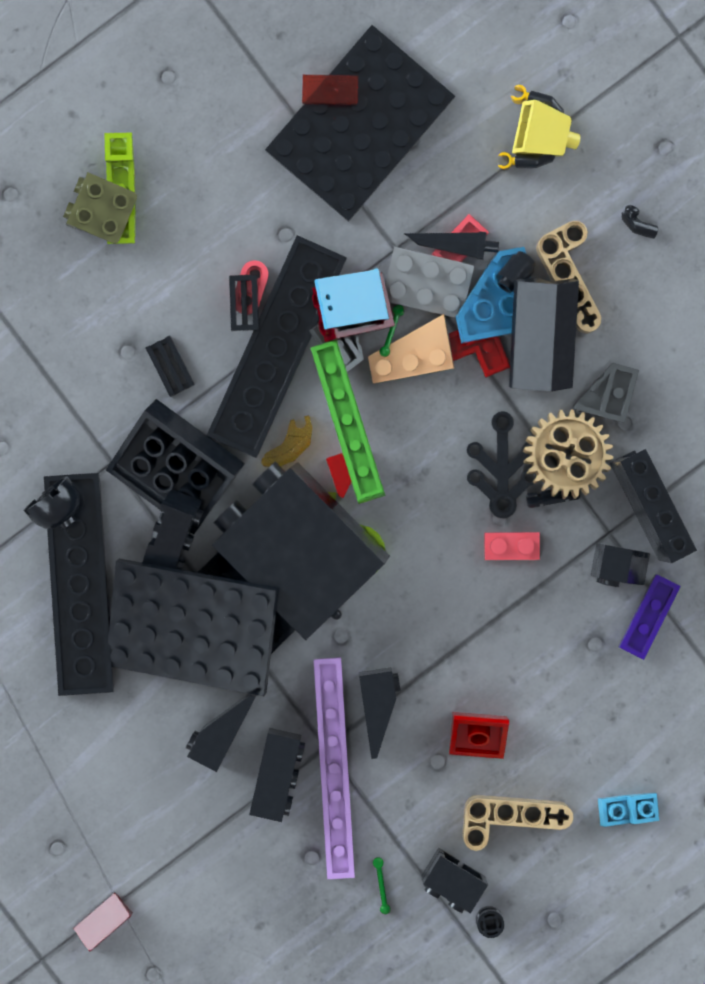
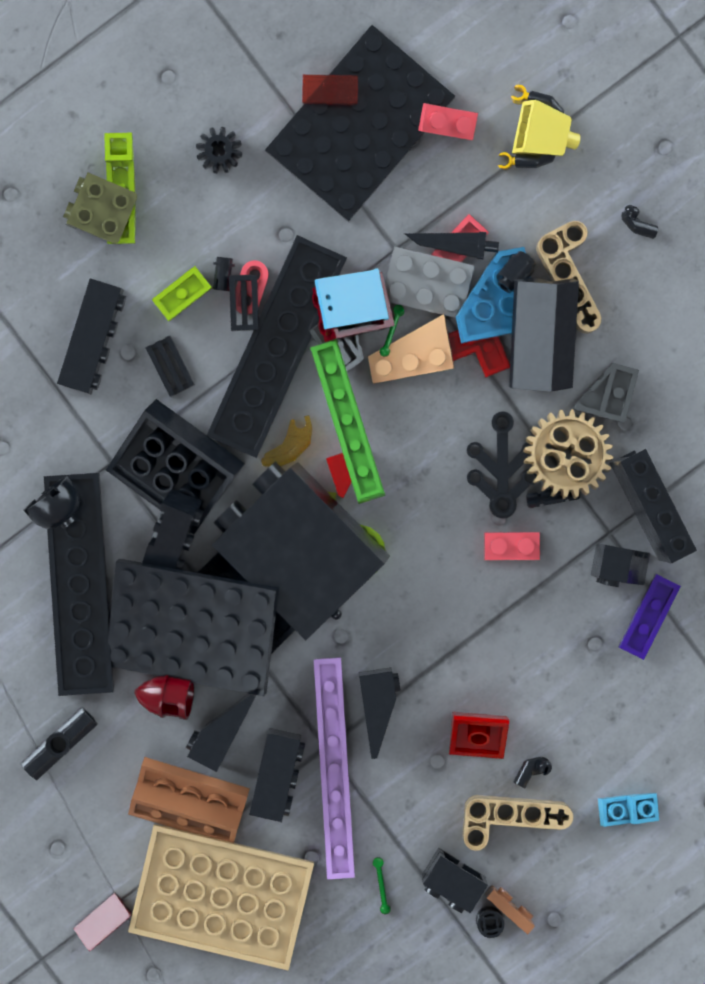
none -> black piece [20,707,98,781]
none -> black brick [57,278,126,394]
none -> nougat slope [128,757,250,843]
none -> tan plate [128,824,314,971]
none -> dark red helmet [134,675,195,720]
none -> lime plate [152,266,212,322]
none -> black gear [196,127,243,174]
none -> black pin [212,257,235,291]
none -> coral plate [418,103,478,140]
none -> nougat plate [485,885,535,935]
none -> black arm [513,757,552,788]

